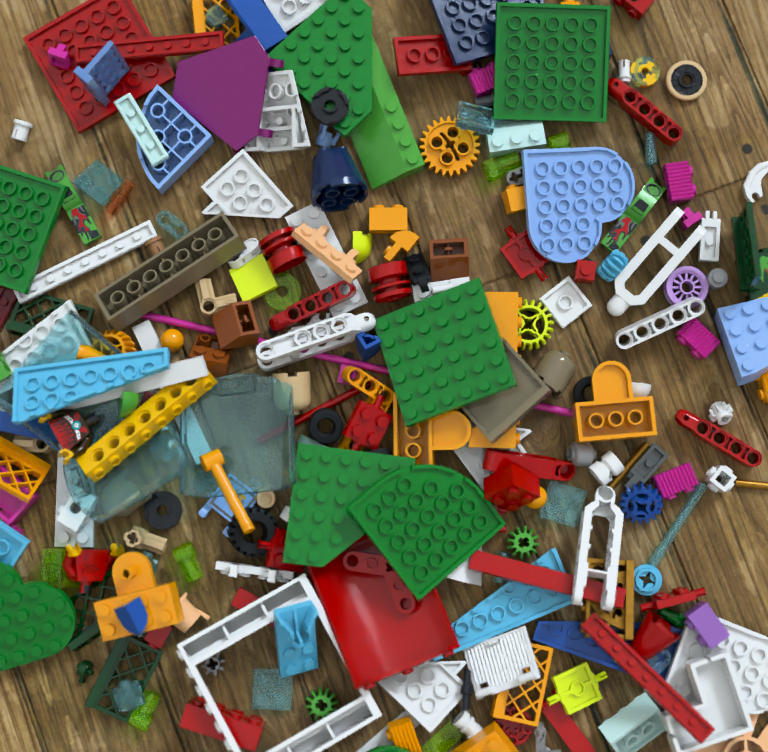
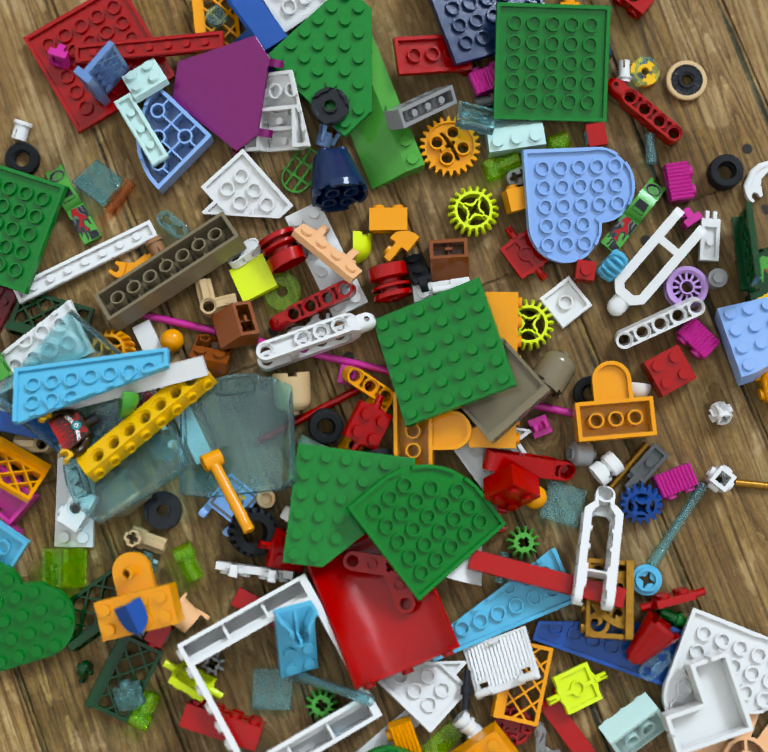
red torso [62,543,125,593] -> none
light orange cone [76,344,107,360] -> none
blue brick [355,332,382,362] -> none
red tile [580,612,715,744] -> none
red piece [674,409,762,467] -> none
medium lavender brick [683,601,730,649] -> none
none -> black tyre [5,142,40,175]
none -> light orange piece [108,253,152,279]
none -> light aqua plate [122,57,170,104]
none -> neon yellow plate [162,659,224,703]
none -> bright green window [281,147,318,194]
none -> clear light blue piece [292,672,375,707]
none -> light grey brick [384,85,458,130]
none -> neon yellow gear [448,186,499,237]
none -> dark pink tile [527,414,553,439]
none -> red brick [583,122,608,148]
none -> red brick [640,344,697,398]
none -> black tyre [706,154,744,191]

